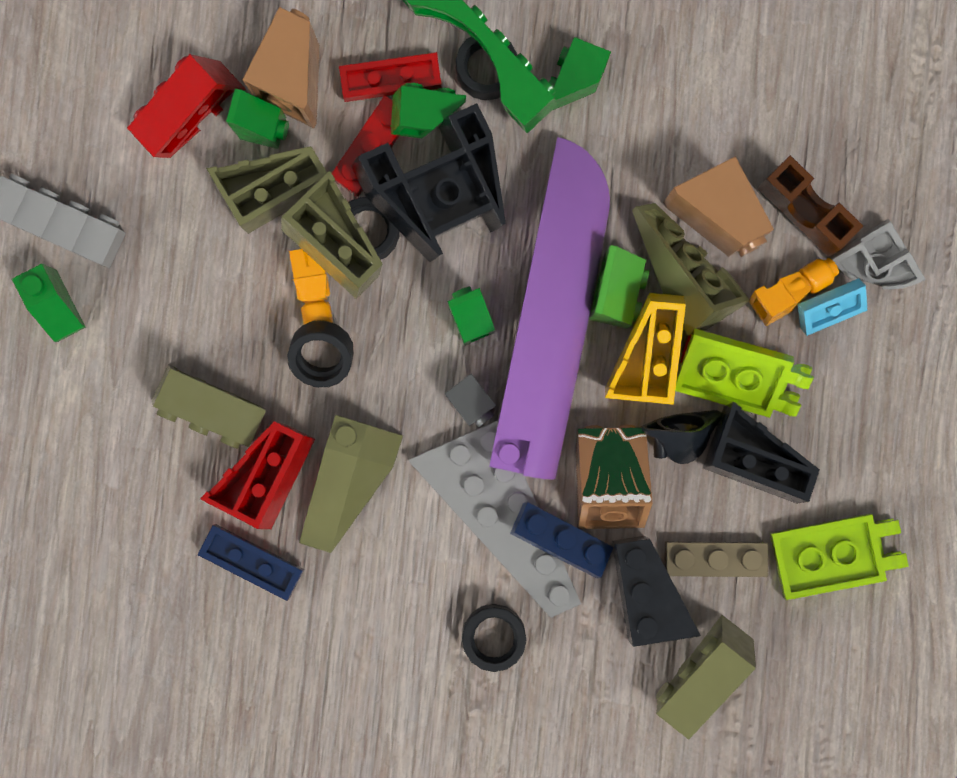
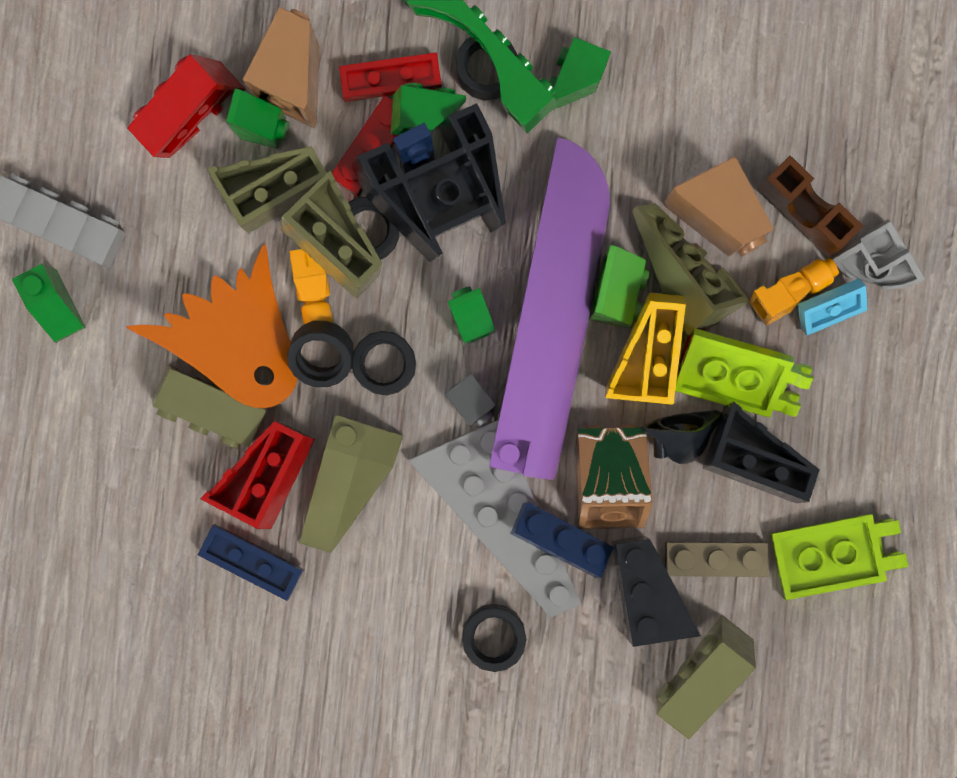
none -> orange piece [126,244,297,408]
none -> black tyre [352,331,416,396]
none -> dark blue plate [393,122,435,173]

